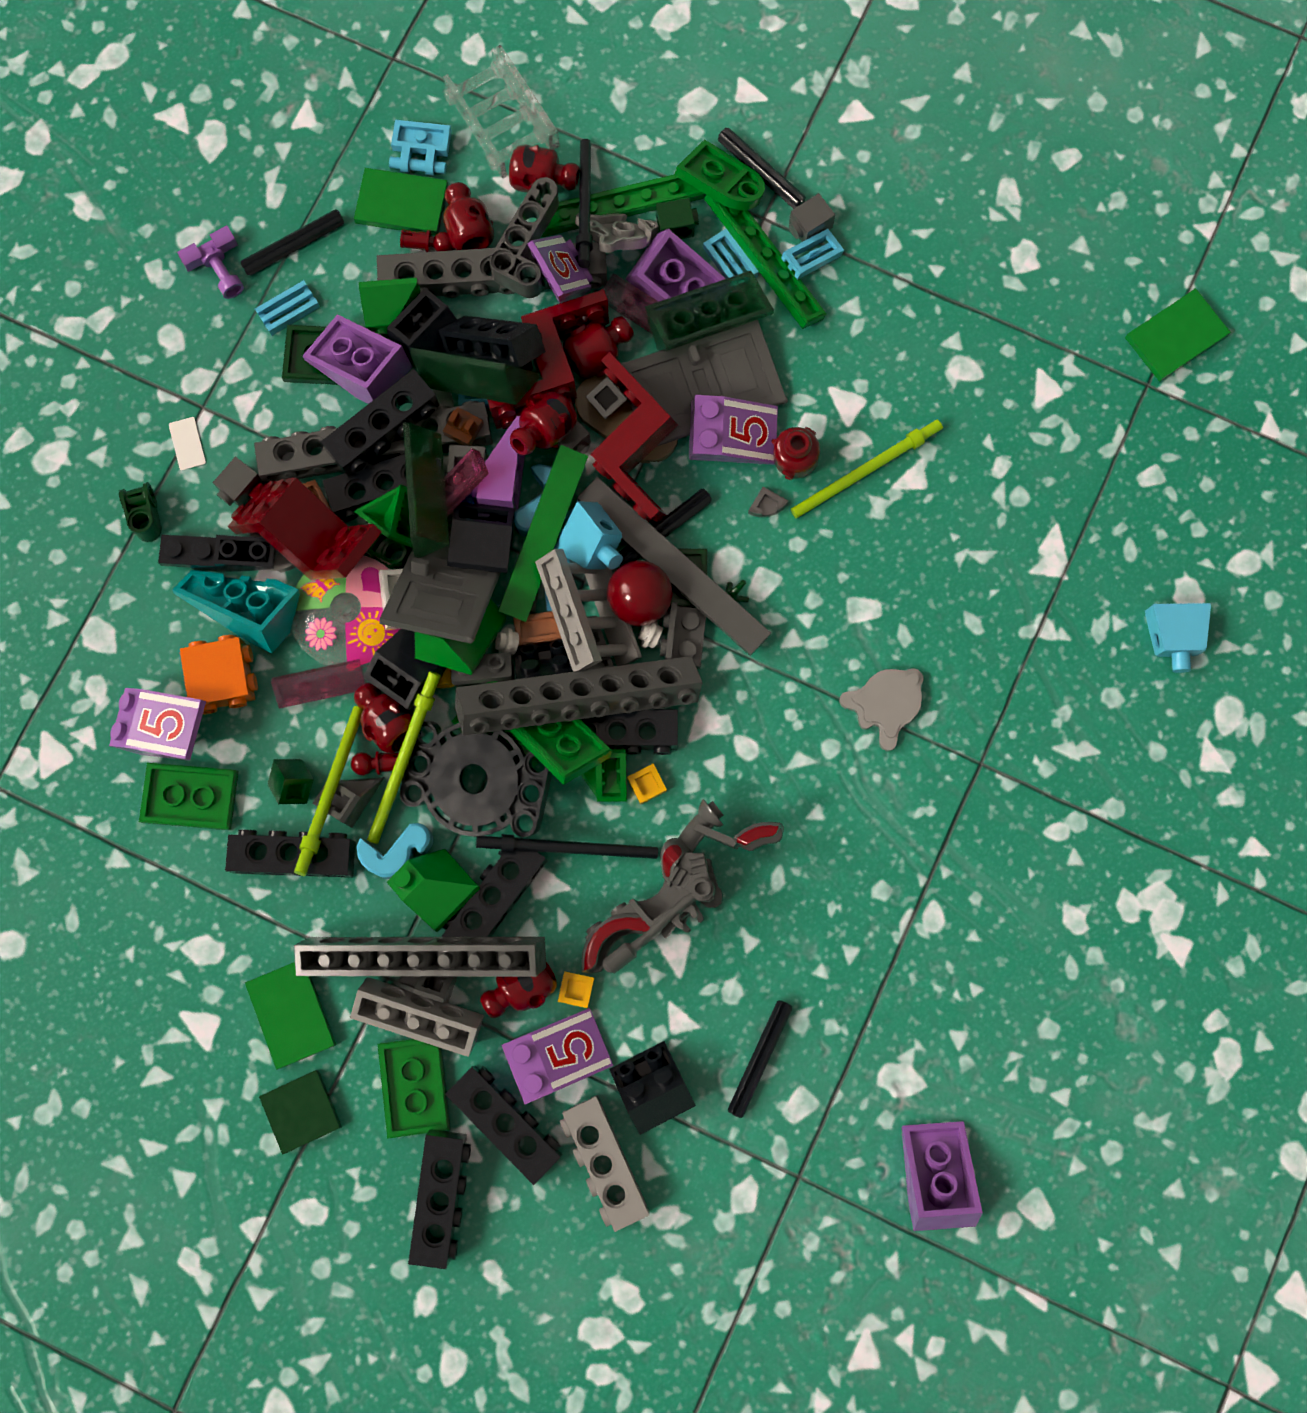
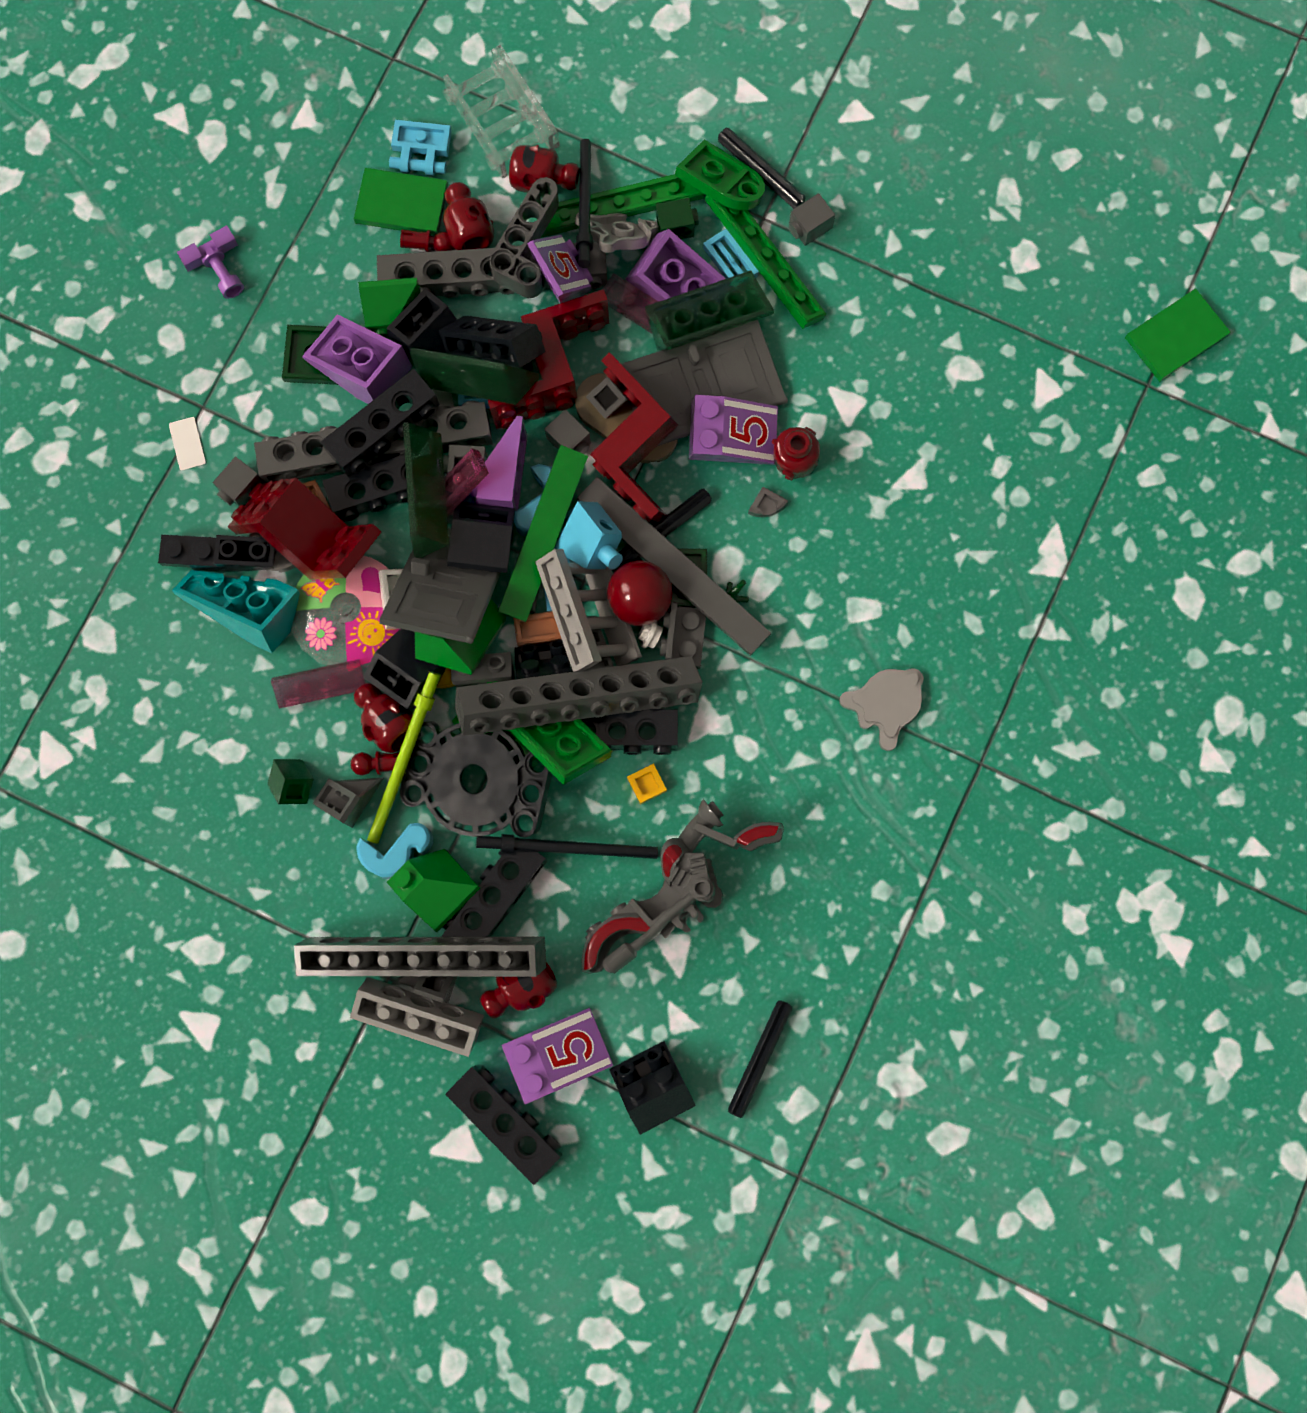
slope [109,688,206,761] -> none
dark green piece [119,482,162,542] -> none
green tile [139,763,239,830] -> none
orange brick [180,635,258,714] -> none
black brick [225,829,356,878] -> none
black axle [241,209,344,276] -> none
green tile [245,962,336,1070] -> none
medium azure tile [255,280,320,336] -> none
dark green tile [259,1070,342,1155] -> none
lime bar [294,706,364,876] -> none
green slope [354,484,427,548] -> none
dark green piece [364,523,411,569] -> none
green tile [377,1039,451,1139] -> none
black brick [408,1129,471,1269] -> none
reddish brown tile [443,407,484,446] -> none
white plate [495,627,519,656] -> none
dark red piece [510,391,577,455] -> none
yellow tile [557,971,595,1008] -> none
light grey brick [560,1095,650,1232] -> none
dark red piece [563,316,634,379] -> none
green slope [581,749,627,802] -> none
medium azure tile [781,228,844,280] -> none
lime bar [791,419,943,519] -> none
medium lavender slope [901,1121,983,1231] -> none
medium azure torso [1145,603,1211,673] -> none

